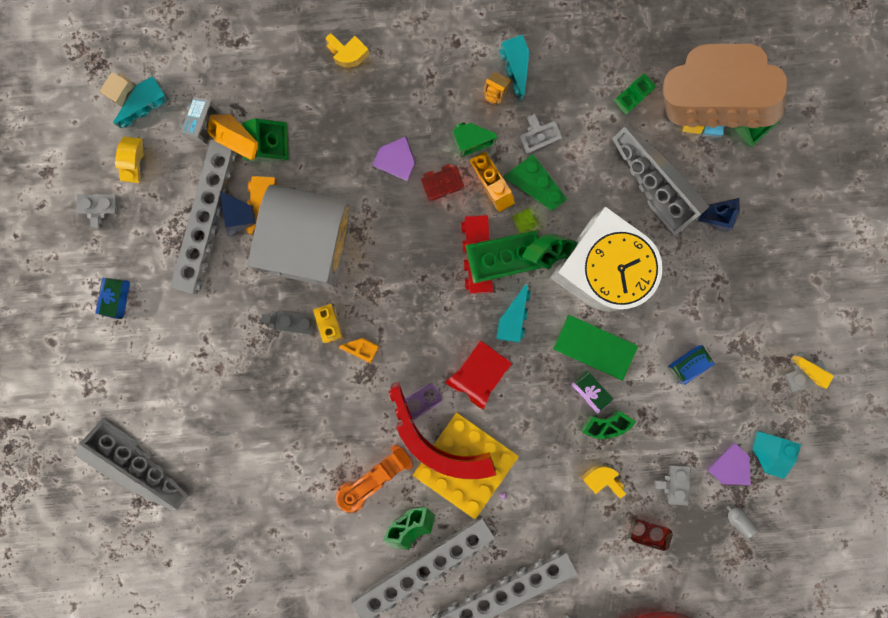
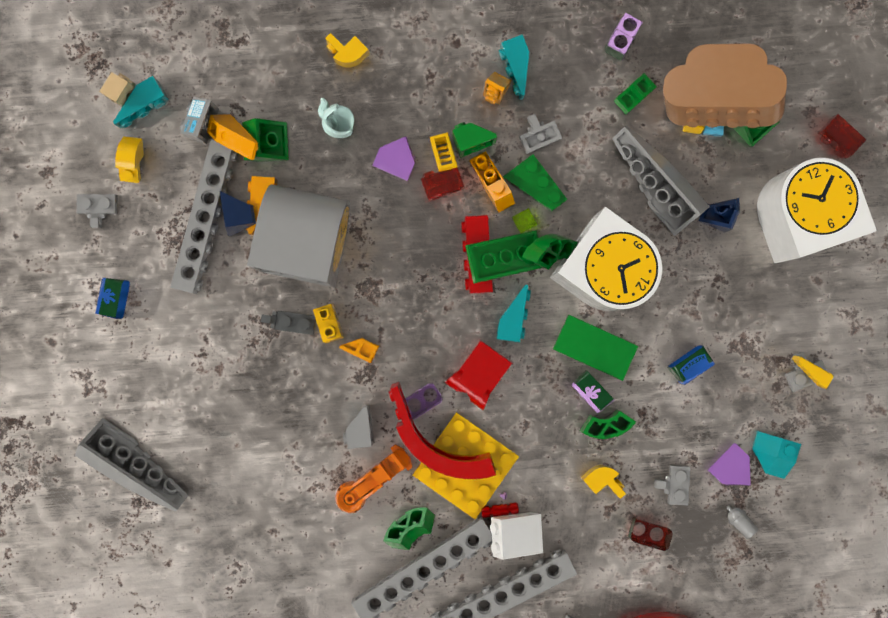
none -> light aqua hair [318,98,354,138]
none -> light grey slope [343,405,374,449]
none -> yellow slope [430,132,458,172]
none -> red axle [481,502,519,518]
none -> white brick [490,512,543,560]
none -> lavender piece [605,13,642,61]
none -> brick [757,158,877,264]
none -> clear red brick [817,114,867,159]

